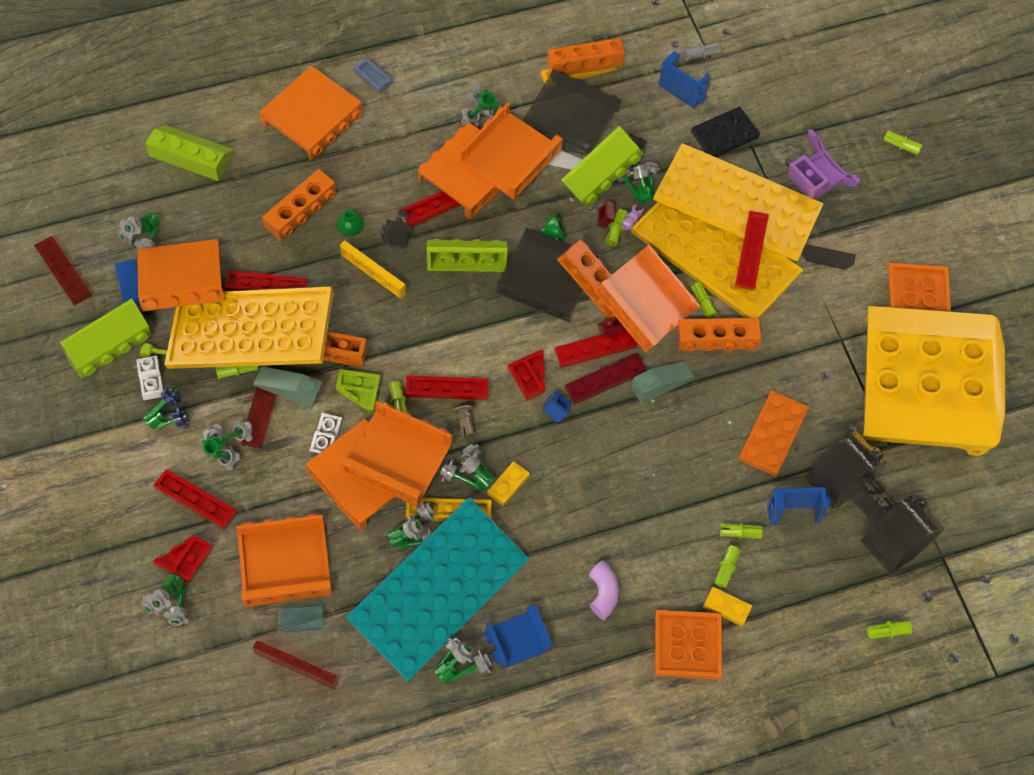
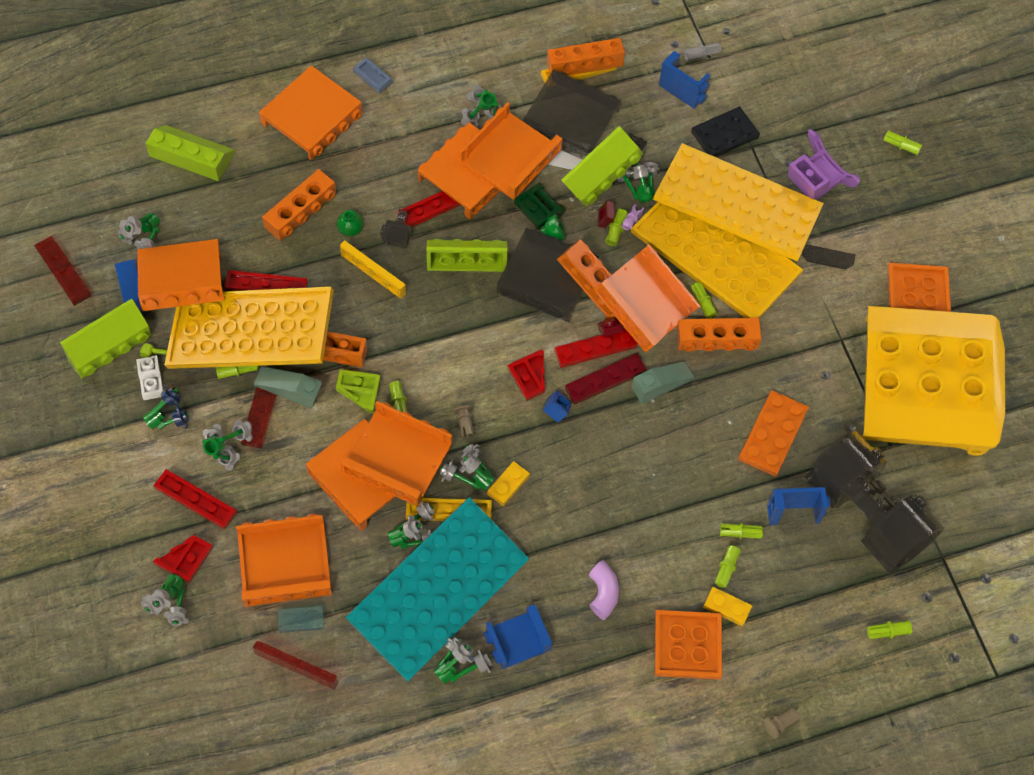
white slope [309,413,343,454] -> none
red plate [405,375,488,401] -> none
red plate [734,210,769,291] -> none
none -> dark green plate [514,183,565,229]

